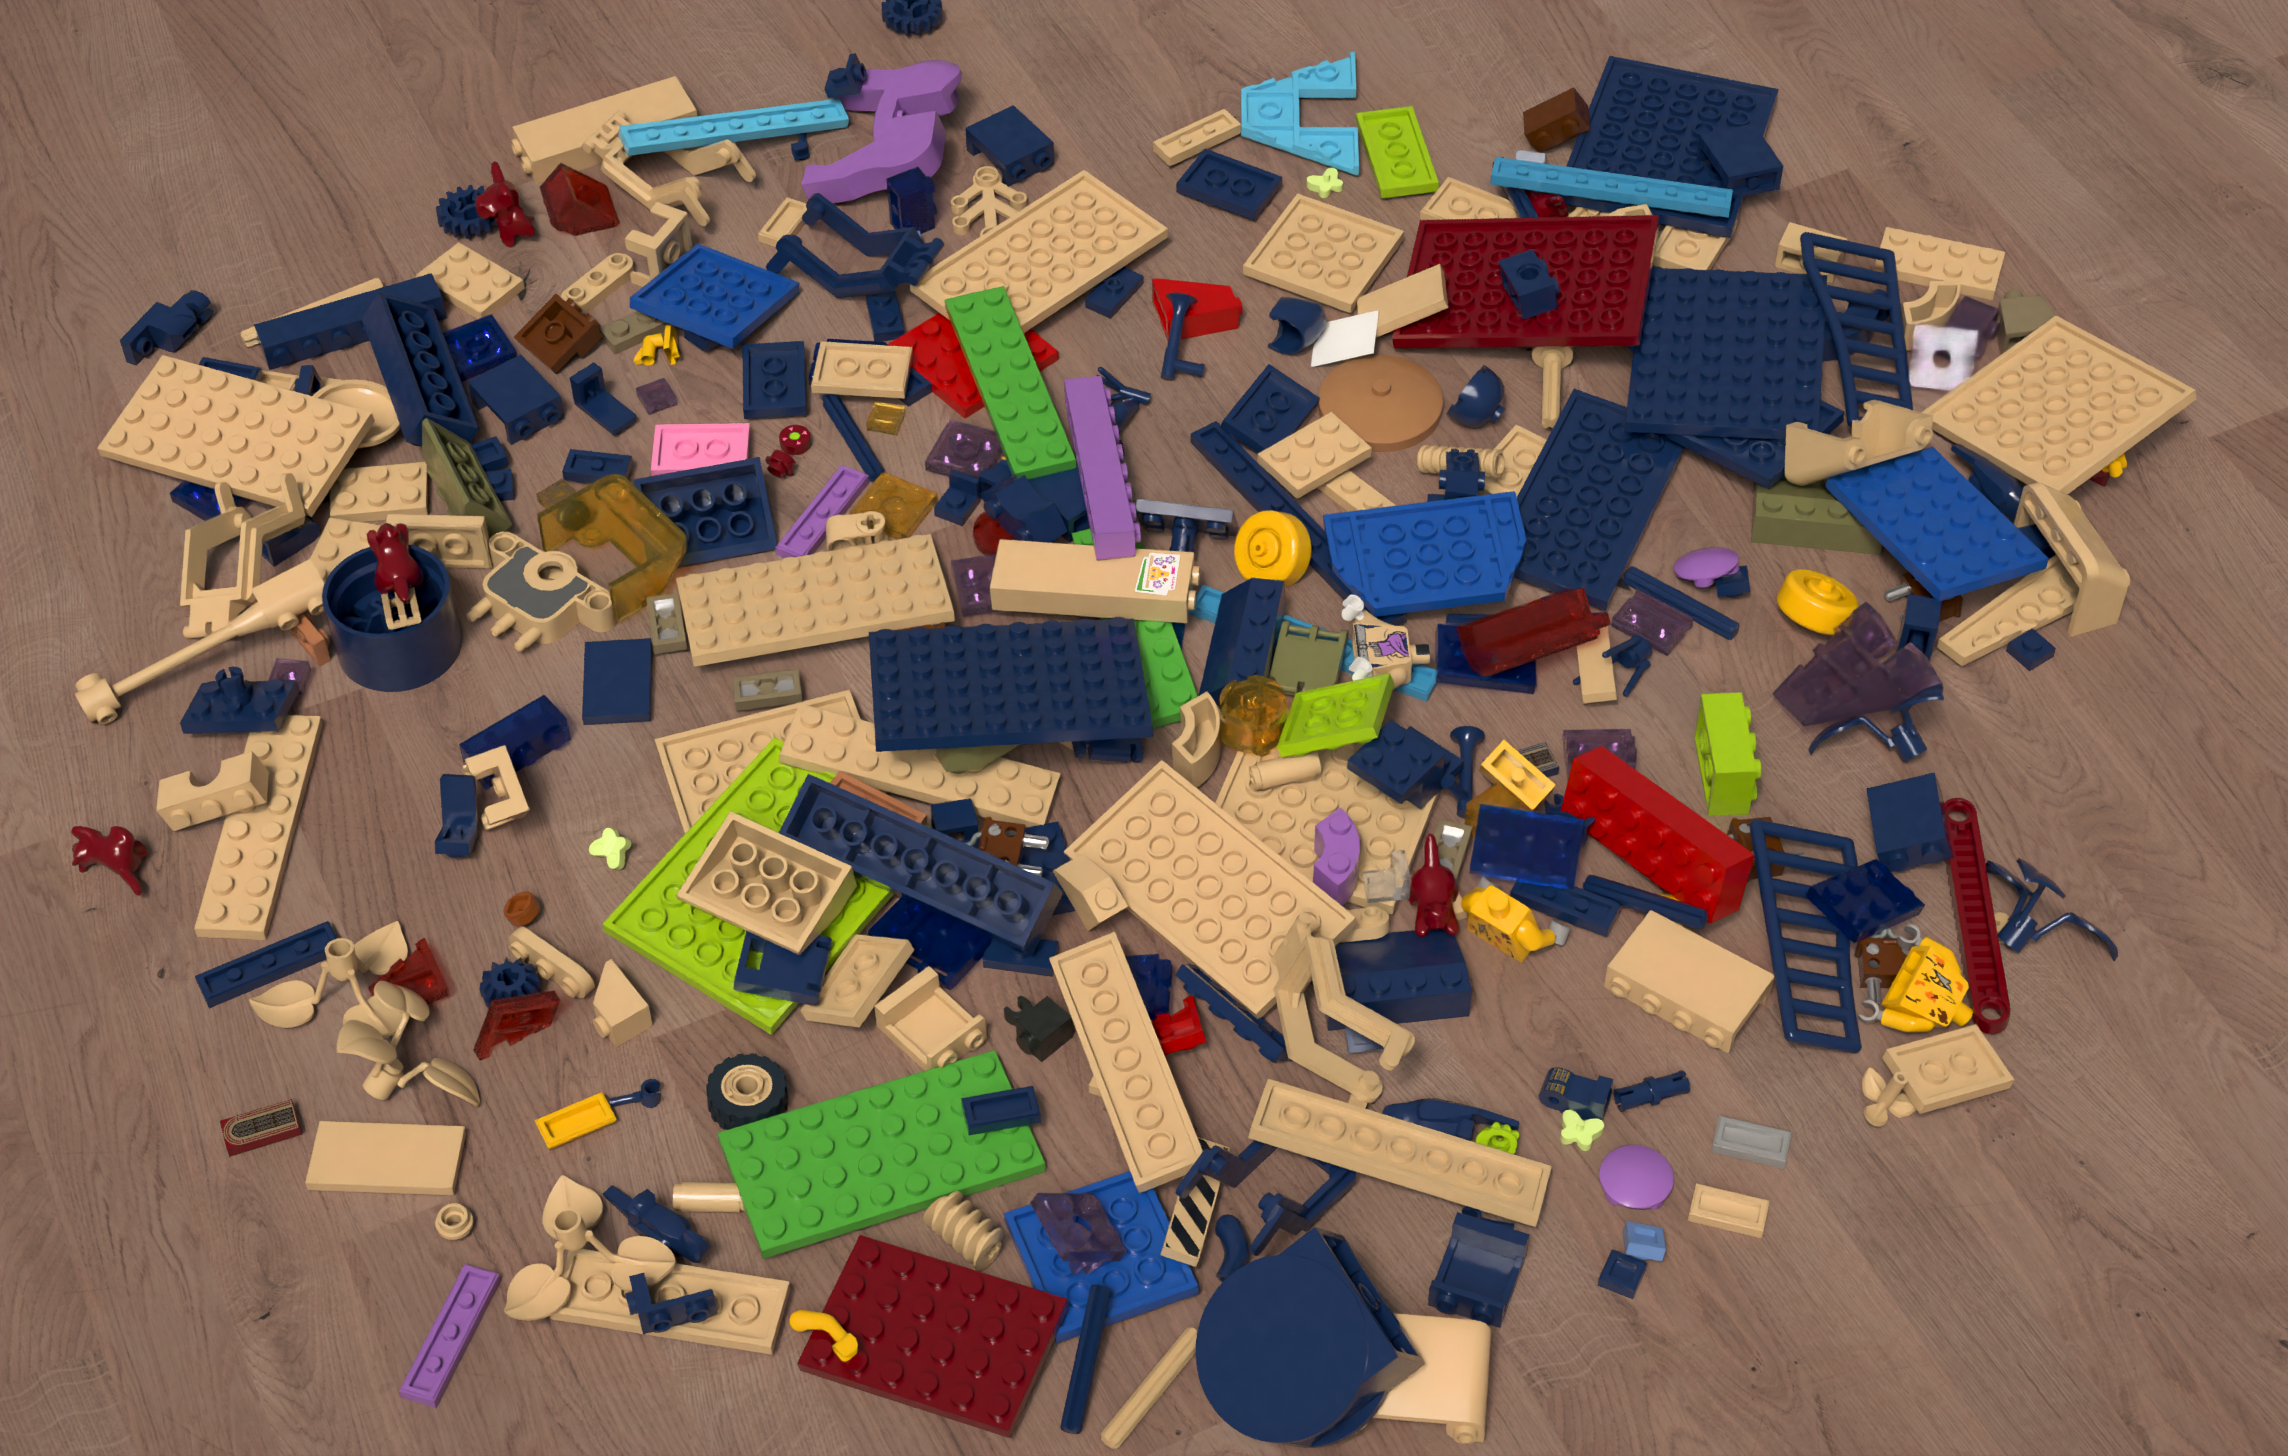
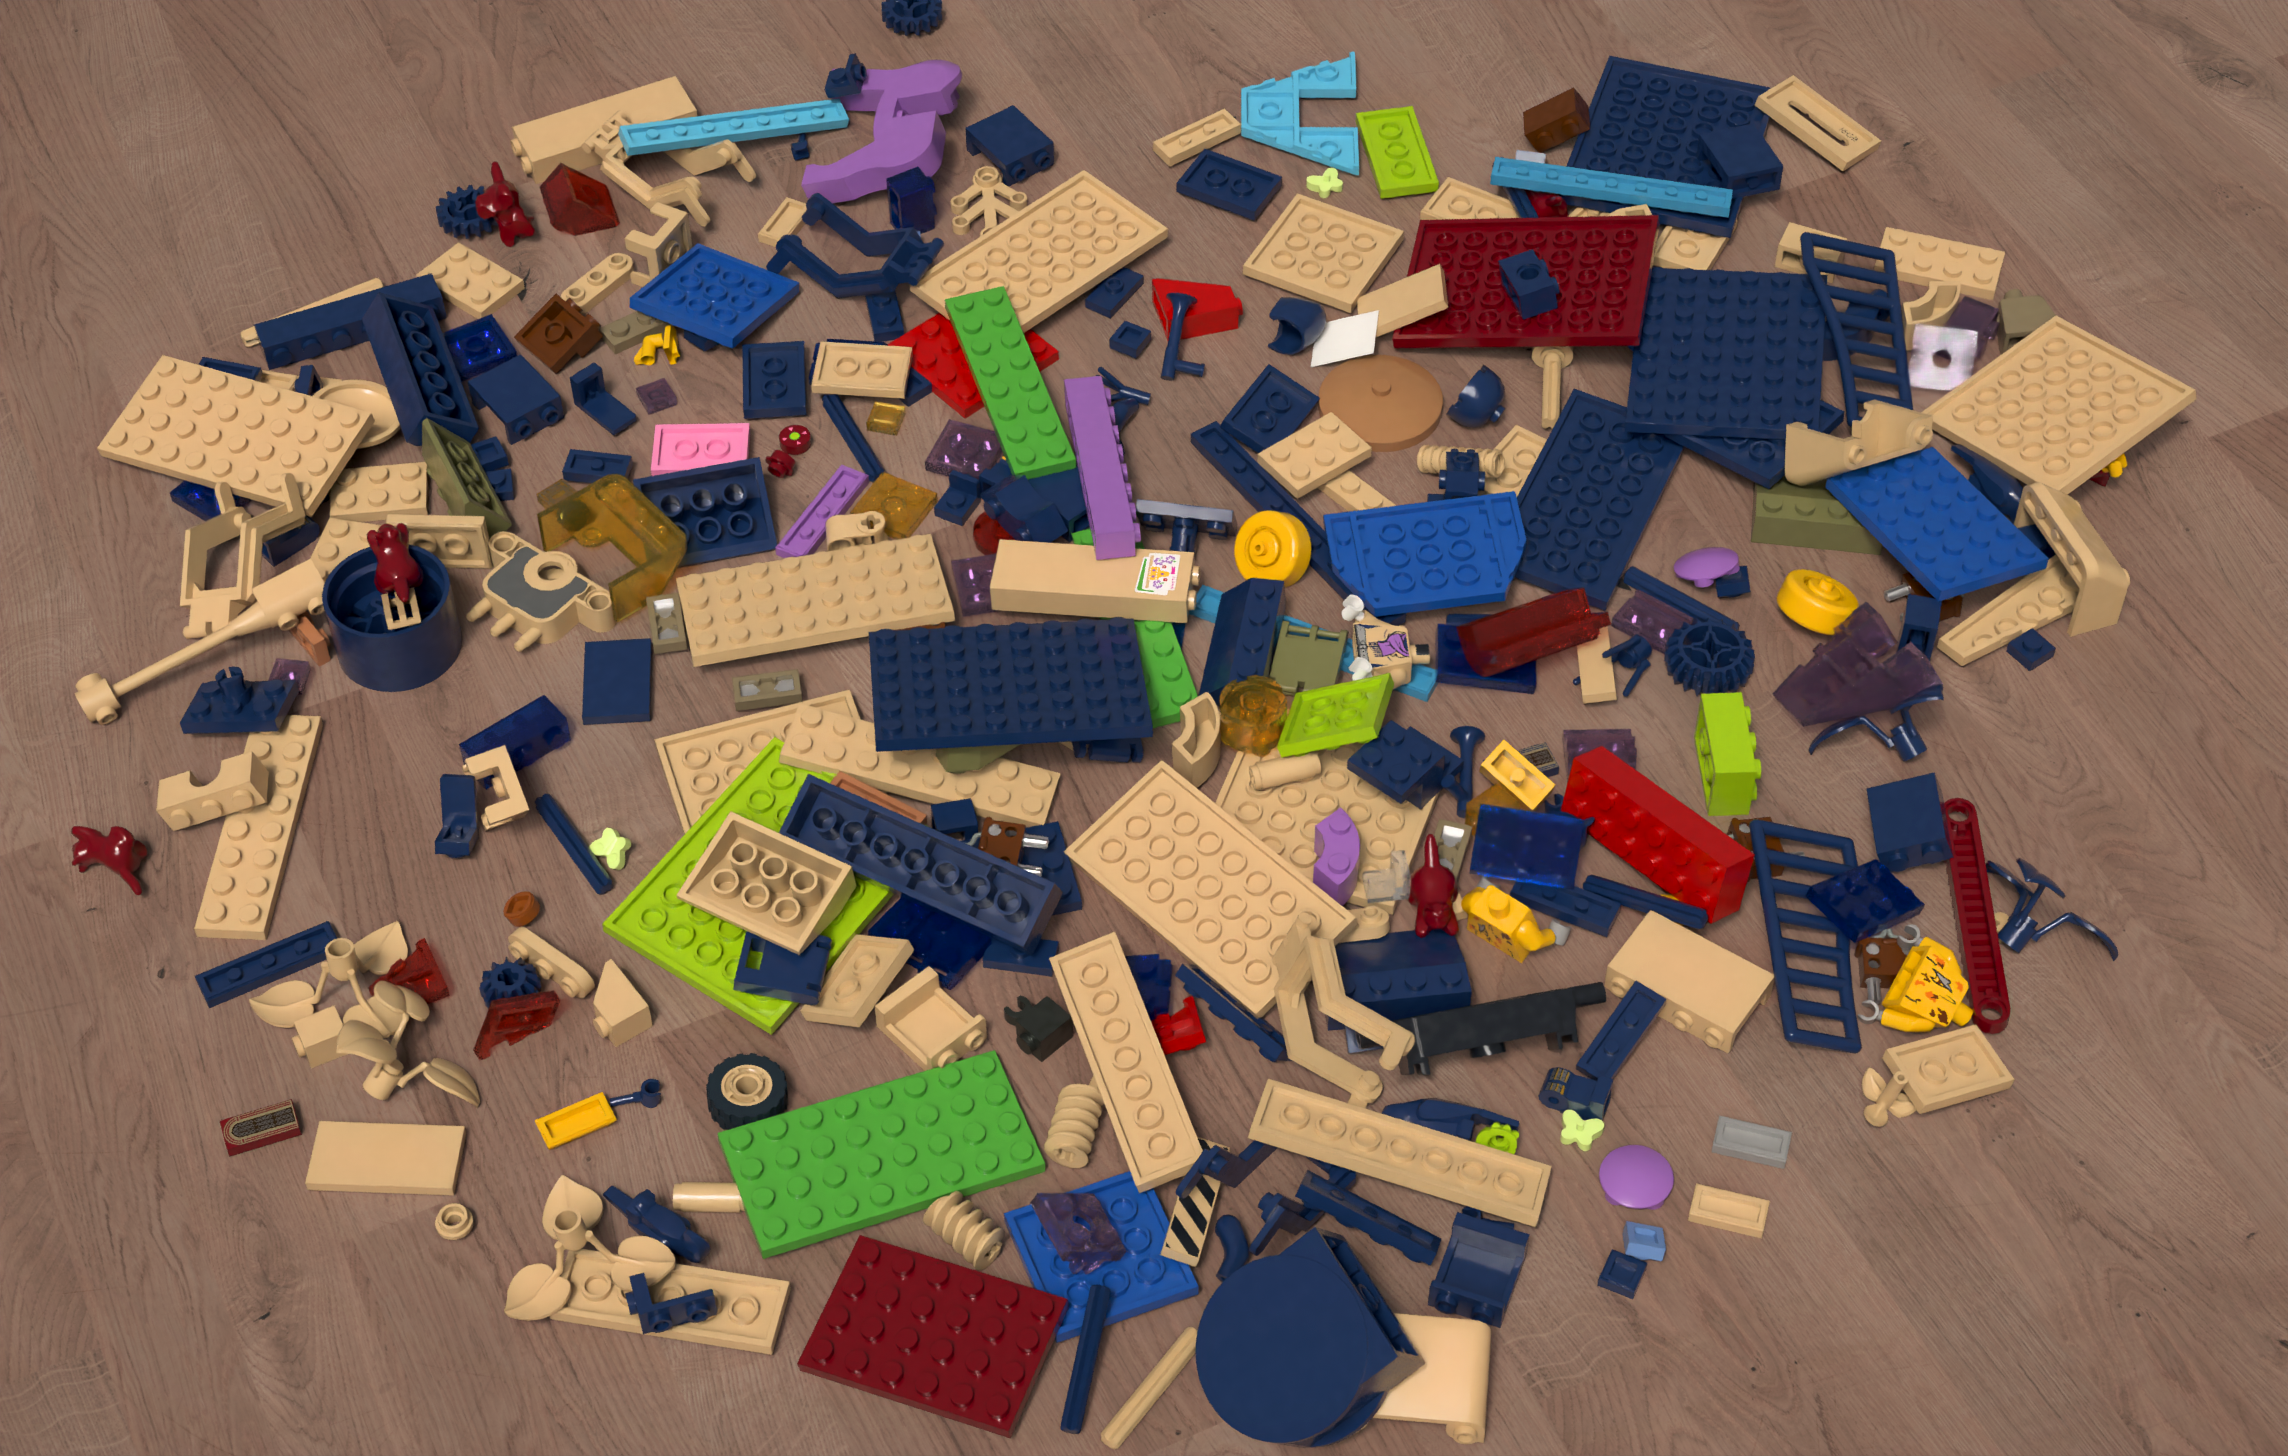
dark blue plate [120,290,213,366] -> none
medium lavender tile [399,1264,501,1408] -> none
yellow piece [789,1310,858,1362] -> none
dark blue tile [961,1086,1041,1135] -> none
tan slope [1053,854,1128,931] -> none
dark blue pin [1613,1070,1690,1112] -> none
none -> tan brick [291,1005,348,1068]
none -> dark blue axle [535,794,613,895]
none -> tan piece [1044,1084,1104,1168]
none -> dark blue plate [1109,321,1151,358]
none -> dark blue plate [1295,1170,1441,1265]
none -> black brick [1355,982,1606,1075]
none -> dark blue plate [1576,980,1667,1080]
none -> dark blue gear [1664,617,1755,696]
none -> tan piece [1755,75,1881,171]

